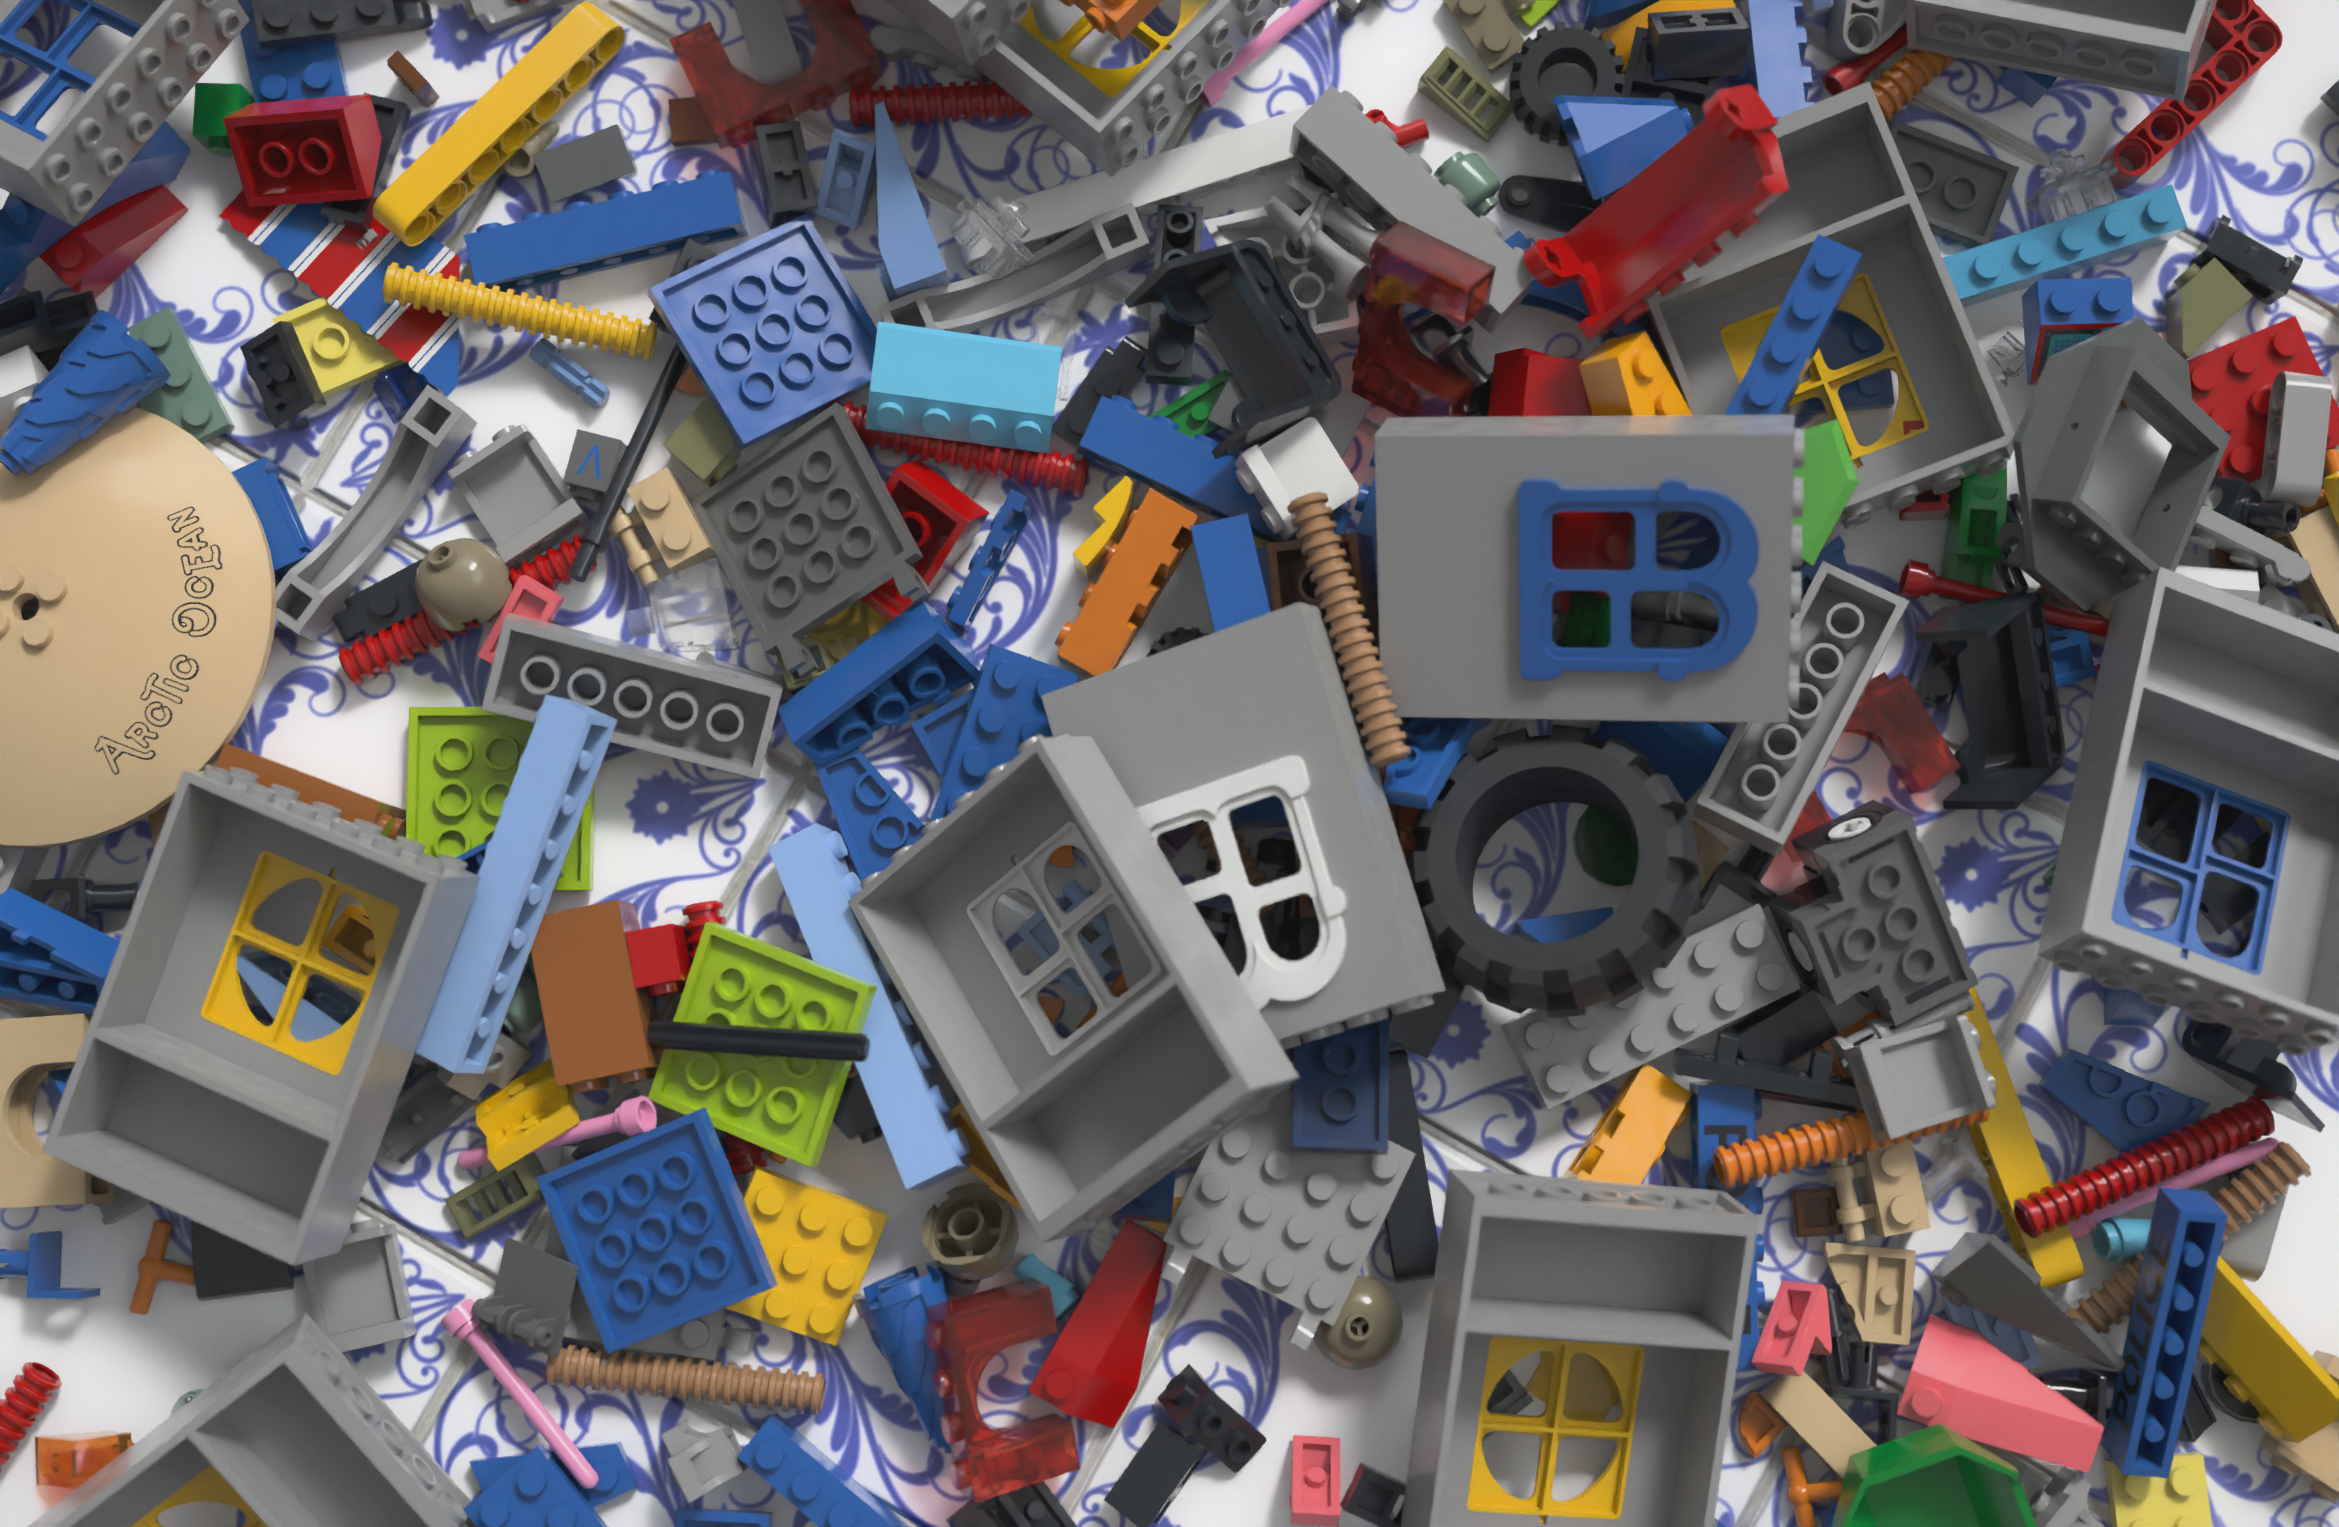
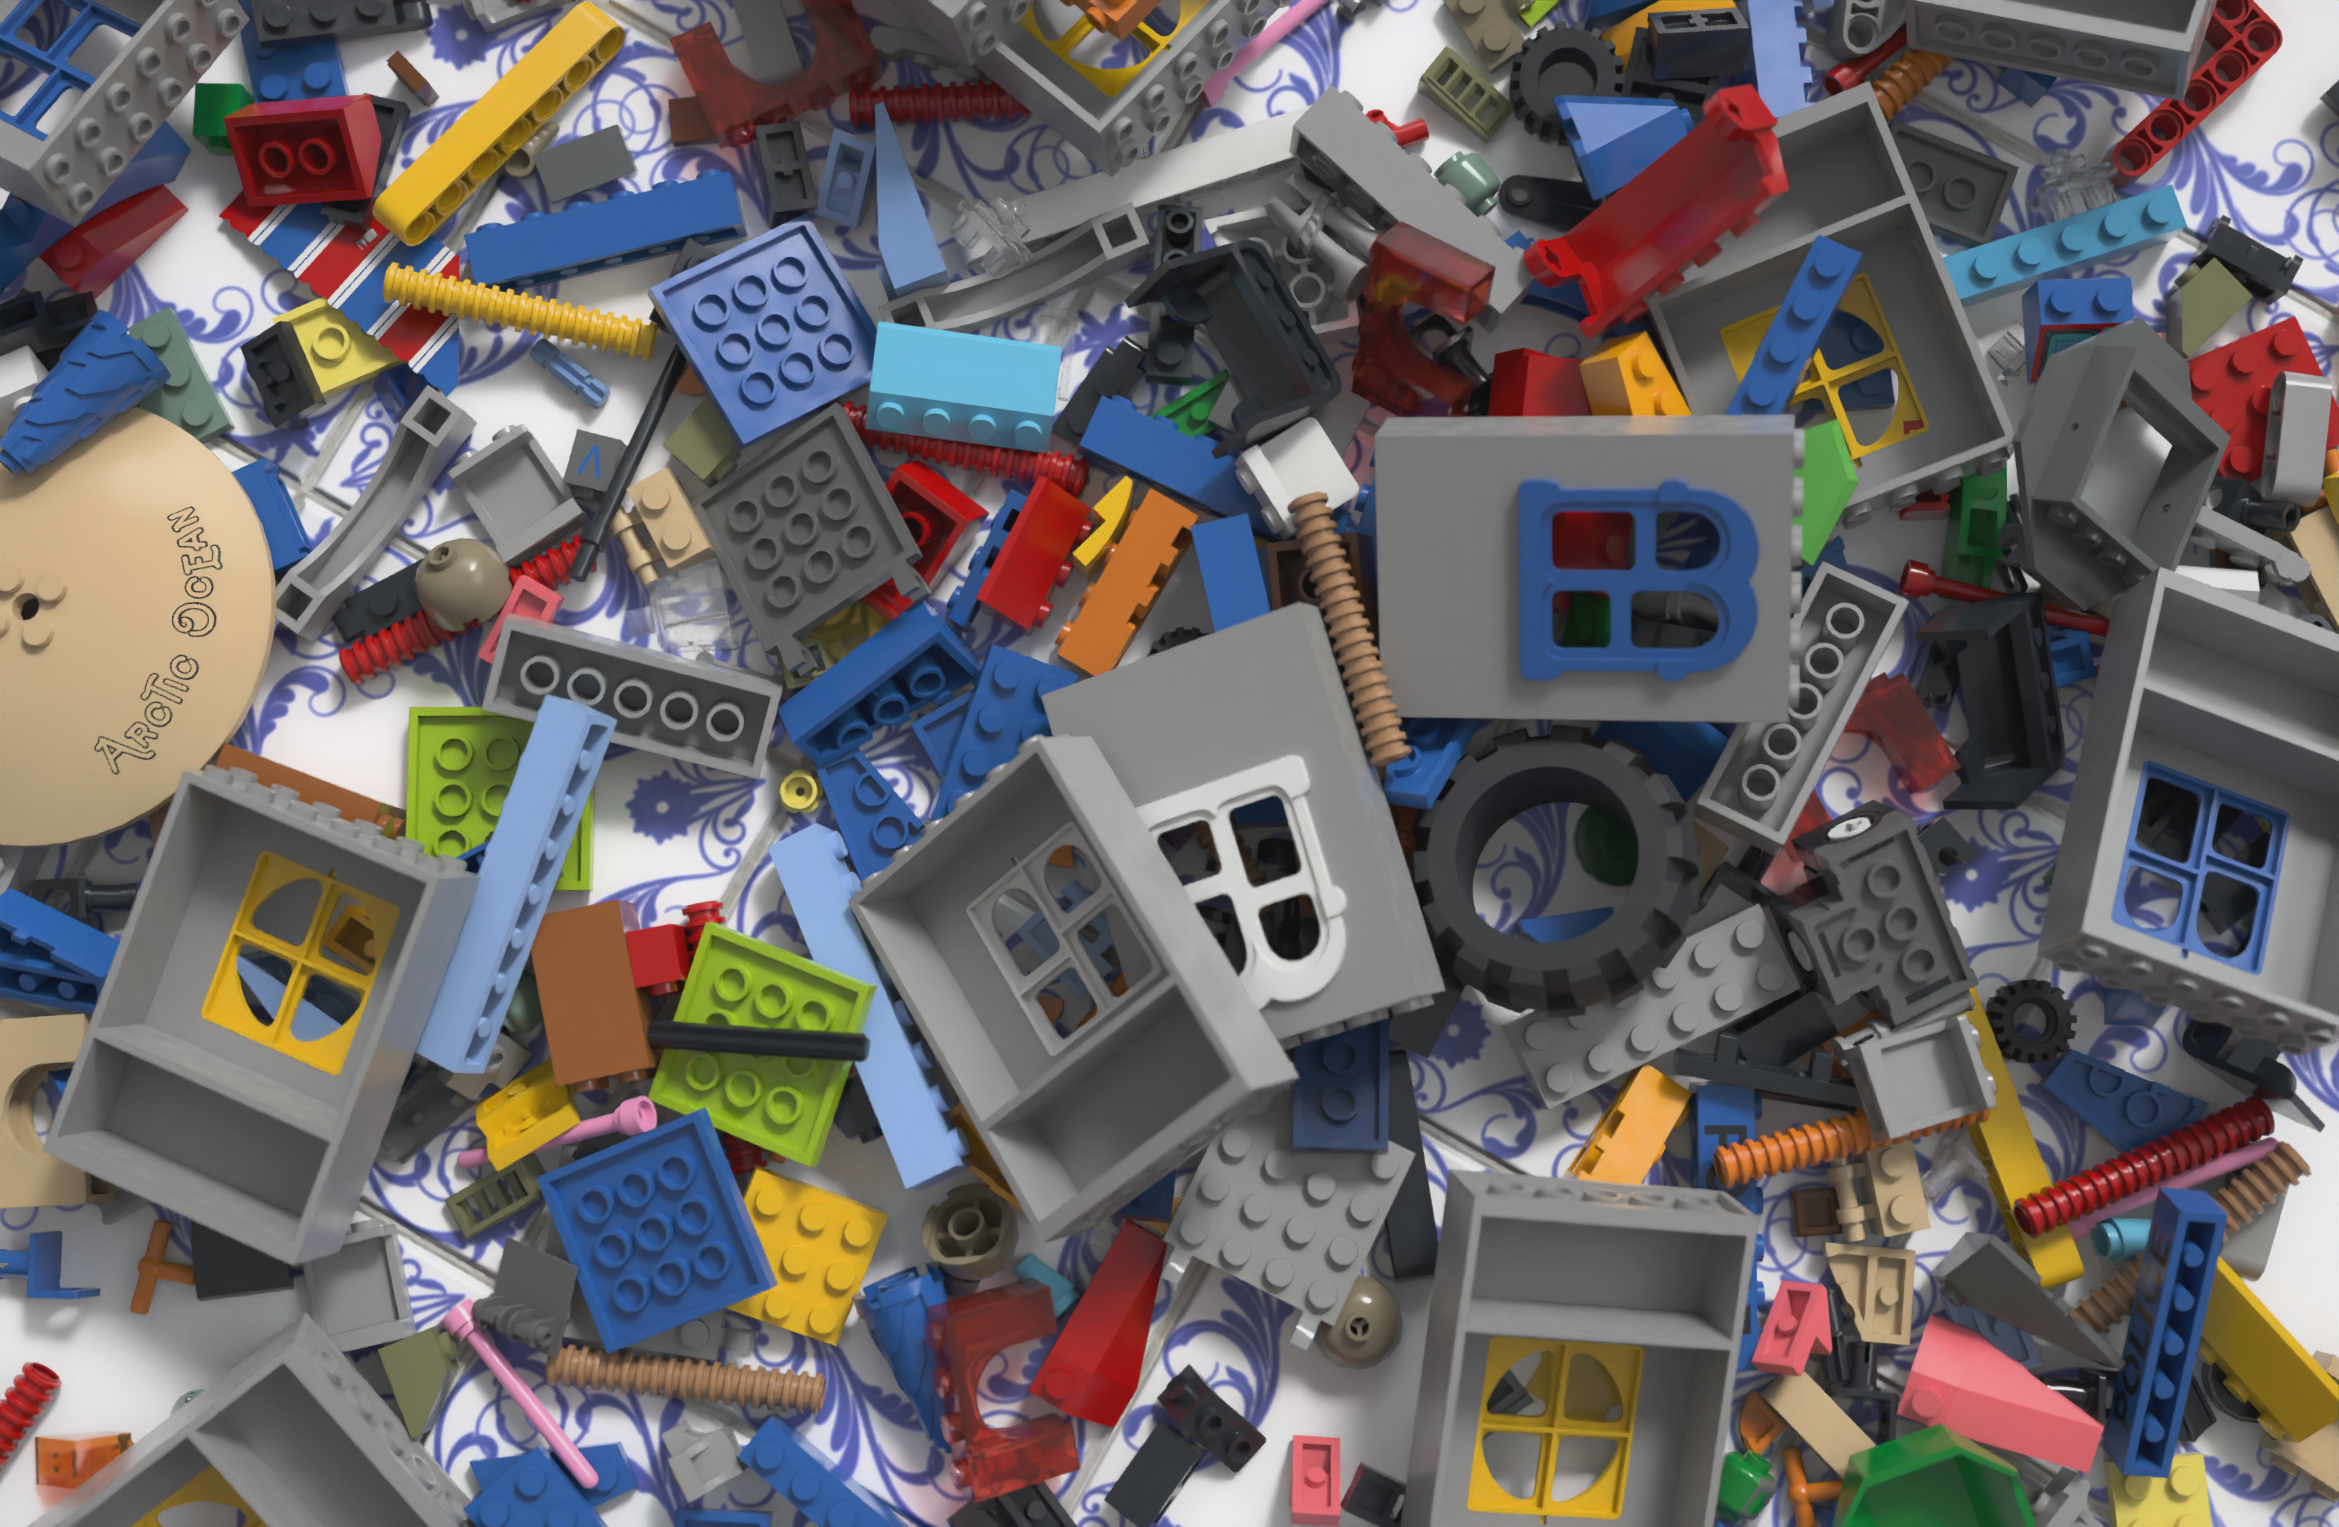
none -> olive slope [378,1324,460,1439]
none -> light yellow plate [778,769,823,814]
none -> red slope [976,475,1096,637]
none -> green head [1716,1449,1777,1524]
none -> black hinge [1916,816,1978,876]
none -> black tyre [1985,979,2077,1063]

